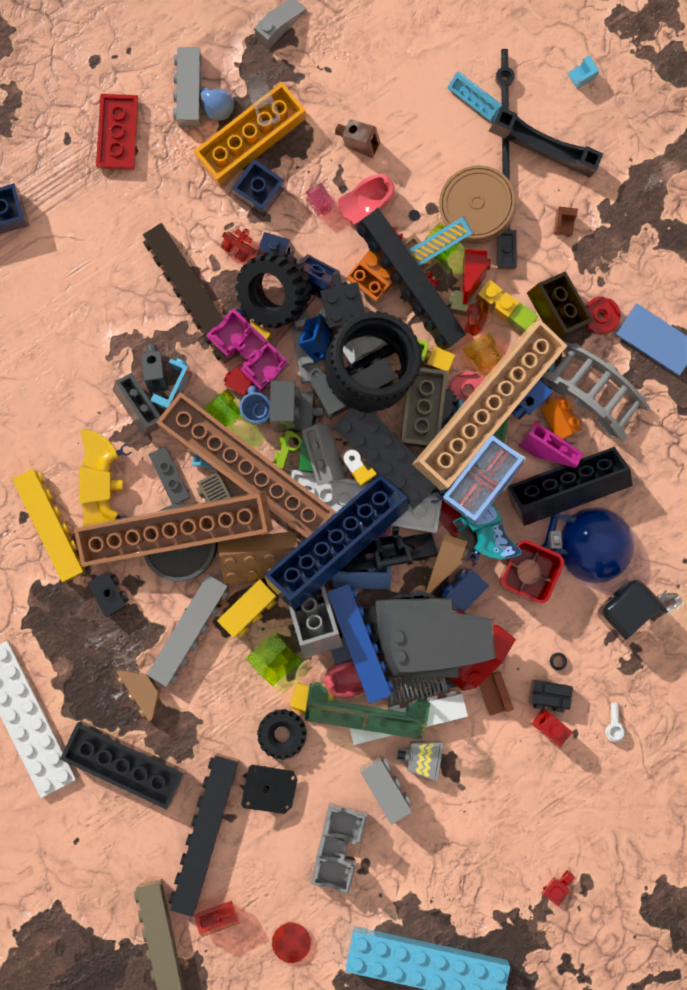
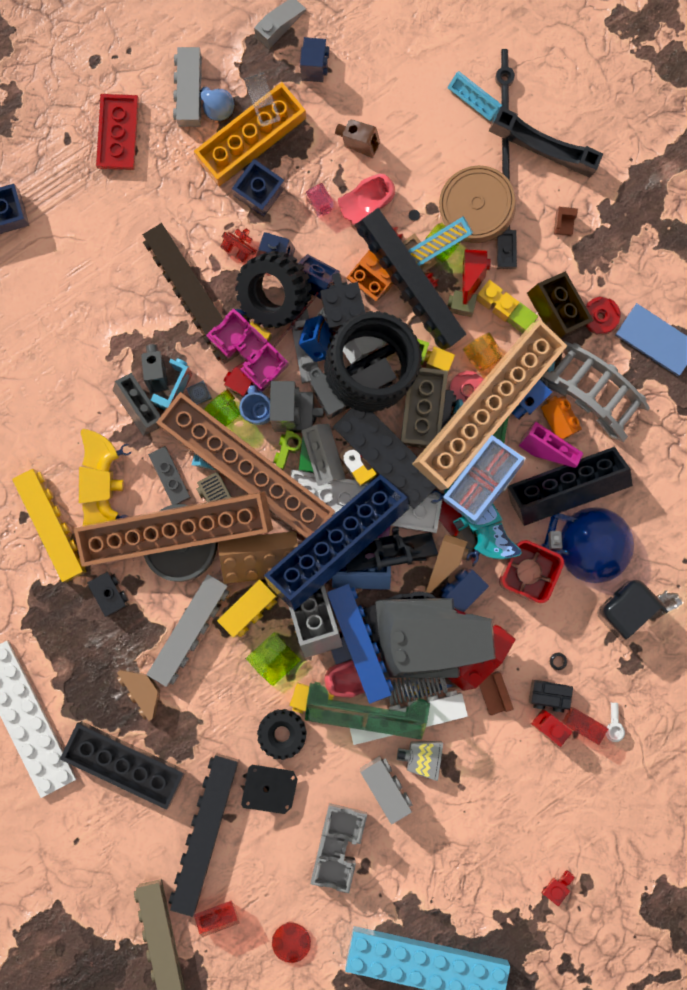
clear red dish [465,299,488,336] -> none
medium azure panel [568,55,600,89] -> none
none -> tile [186,380,212,405]
none -> dark blue brick [300,37,330,82]
none -> clear red brick [561,707,609,745]

